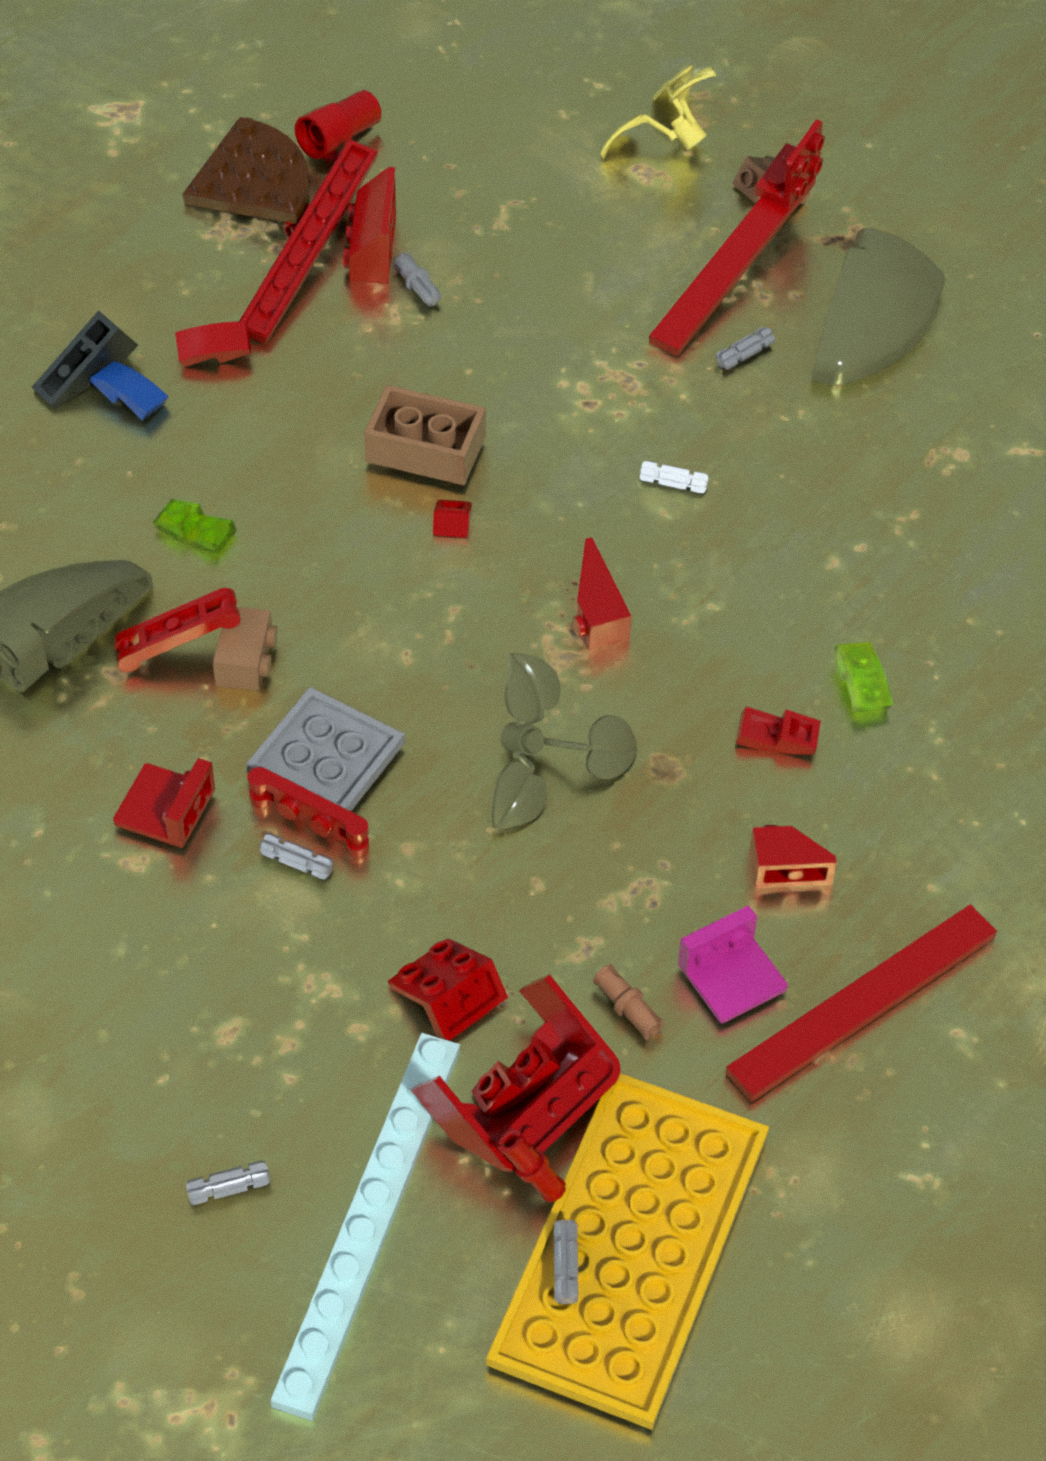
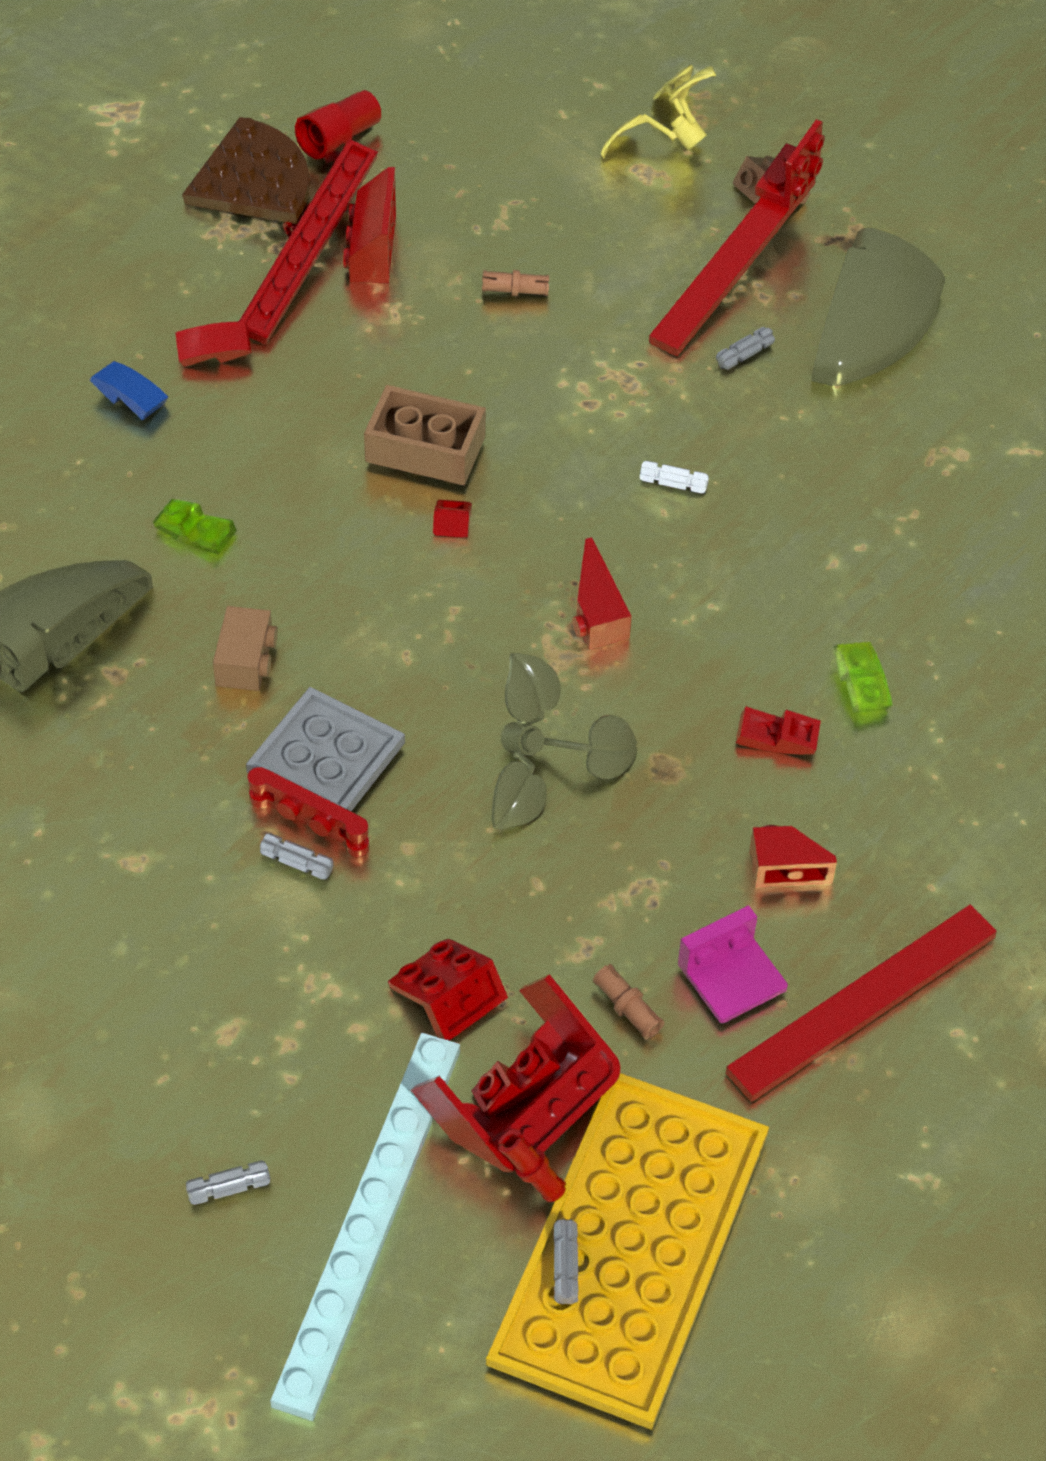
pearl dark grey slope [31,310,138,408] -> none
red bracket [113,758,215,848] -> none
red plate [114,588,241,672] -> none
light grey axle [393,253,441,306] -> none
none -> nougat pin [482,270,549,297]

